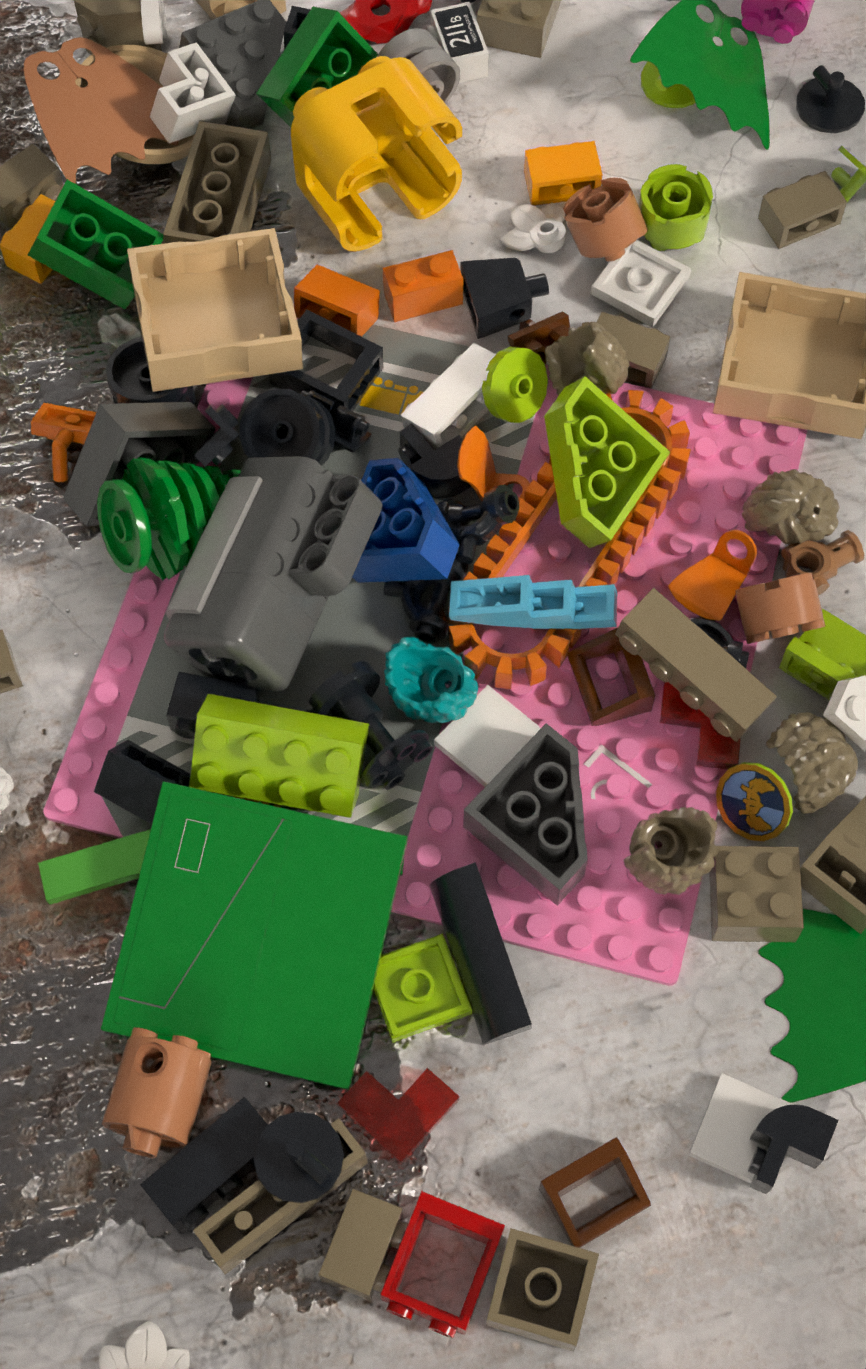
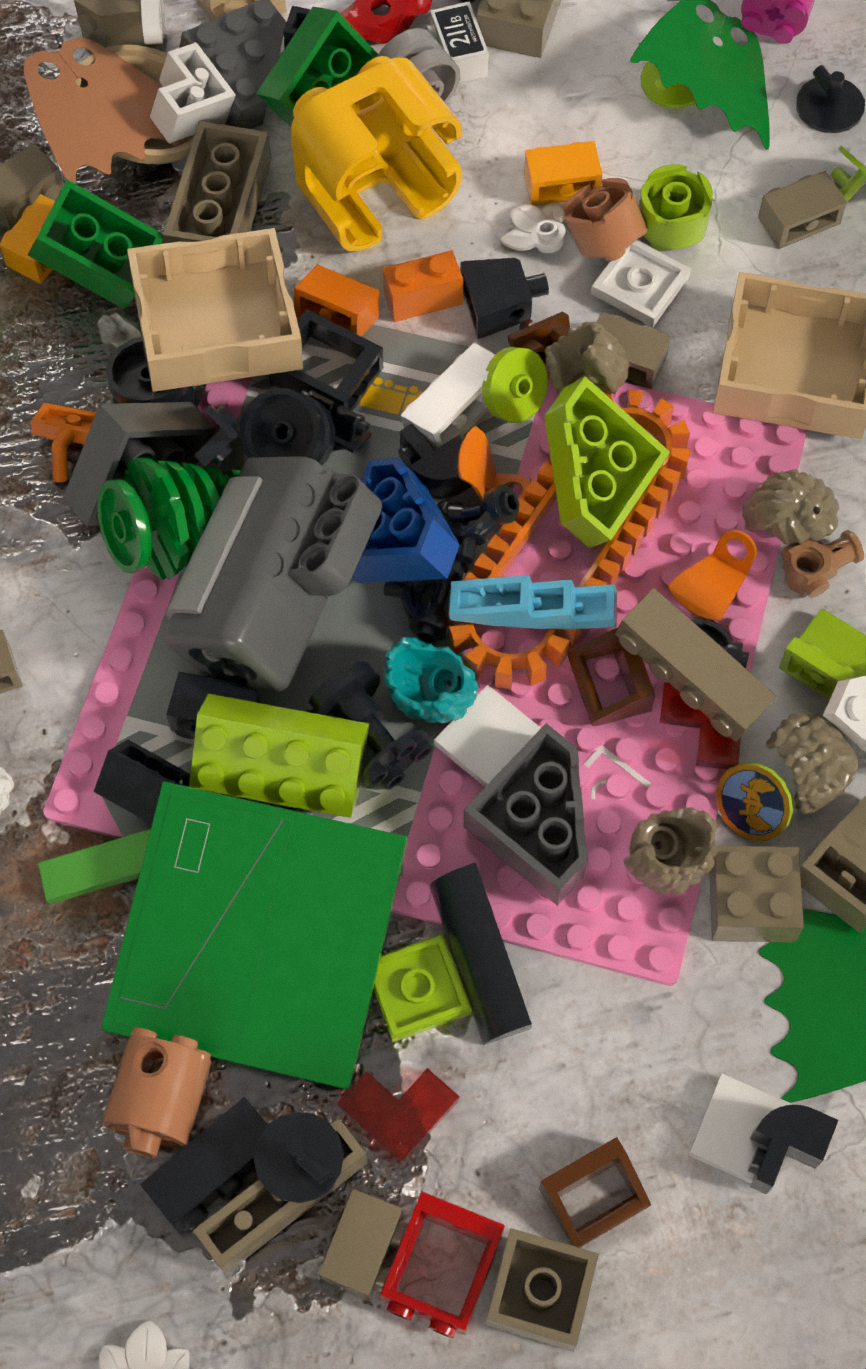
nougat brick [735,572,826,644] -> none

